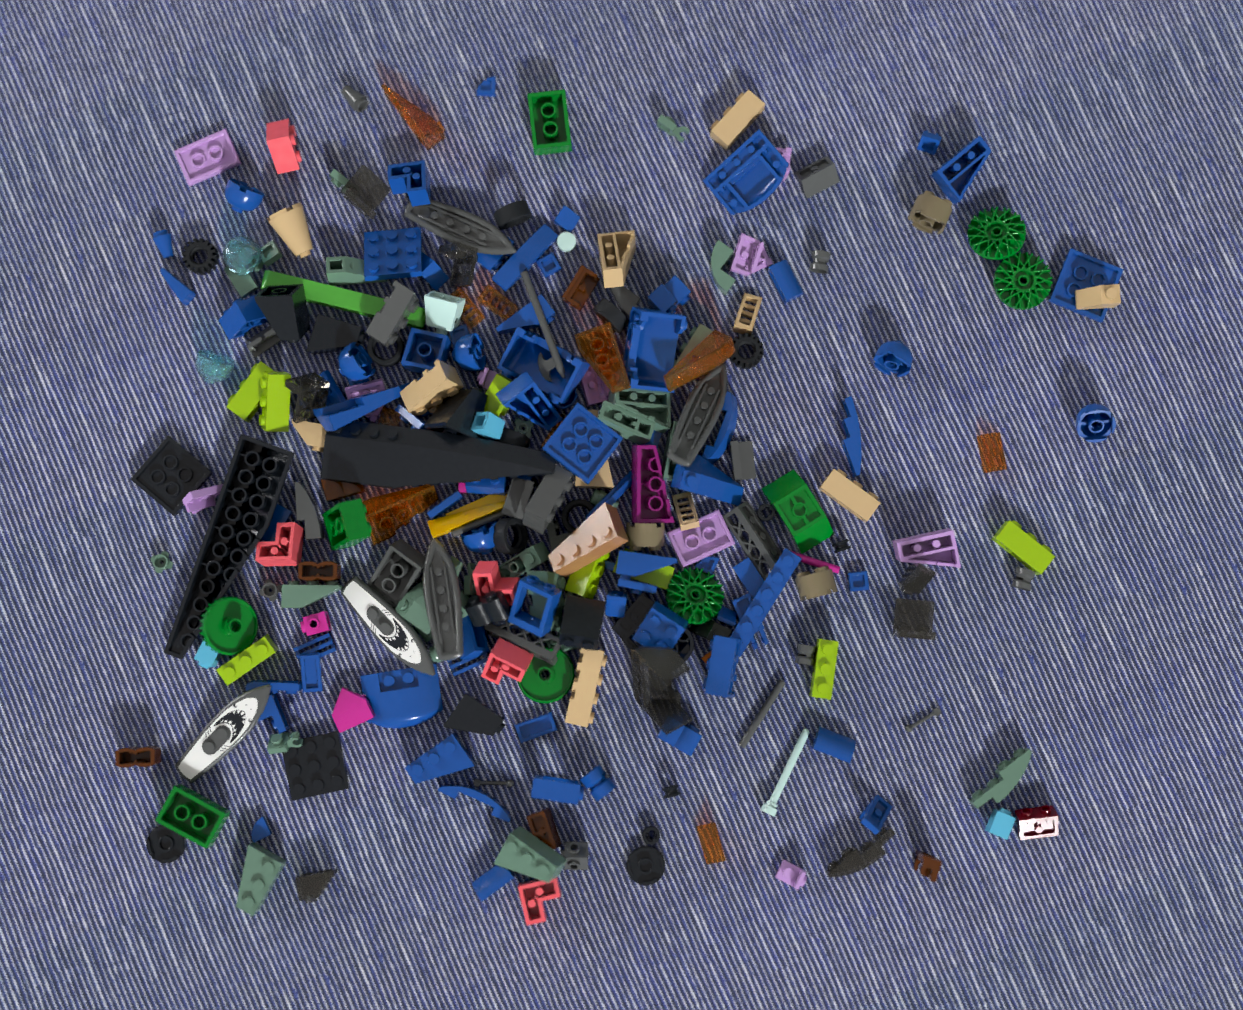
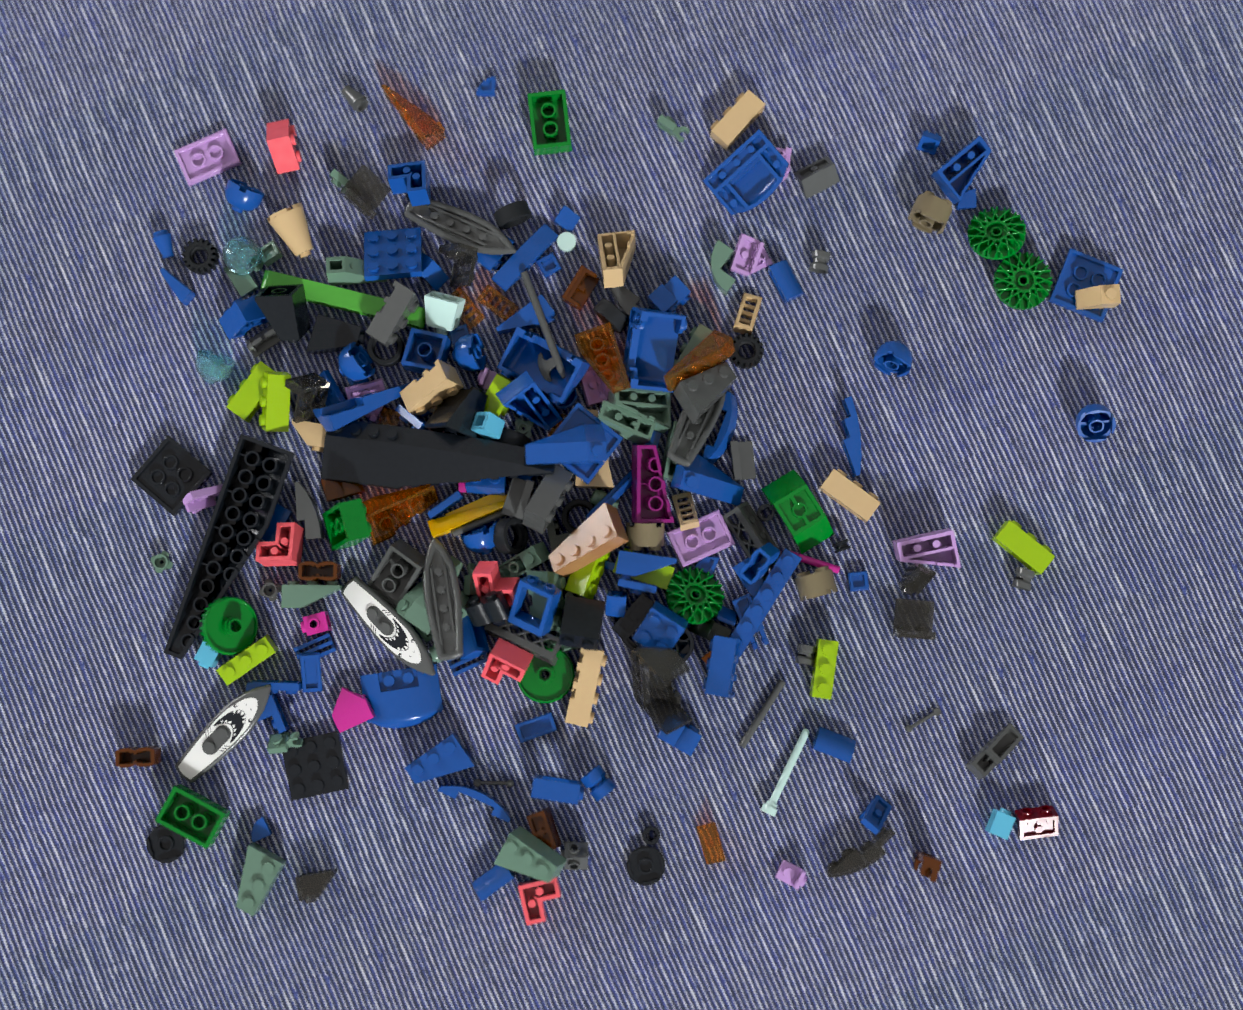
black slope [443,693,505,736] -> none
black bush [662,784,681,798] -> none
sand green slope [969,748,1032,809] -> none
clear orange slope [977,432,1007,473] -> none
none -> blue wedge [525,424,607,465]
none -> dark grey wedge [673,362,736,424]
none -> blue brick [740,542,780,585]
none -> blue tile [957,189,977,210]
none -> dark grey slope [965,723,1024,780]

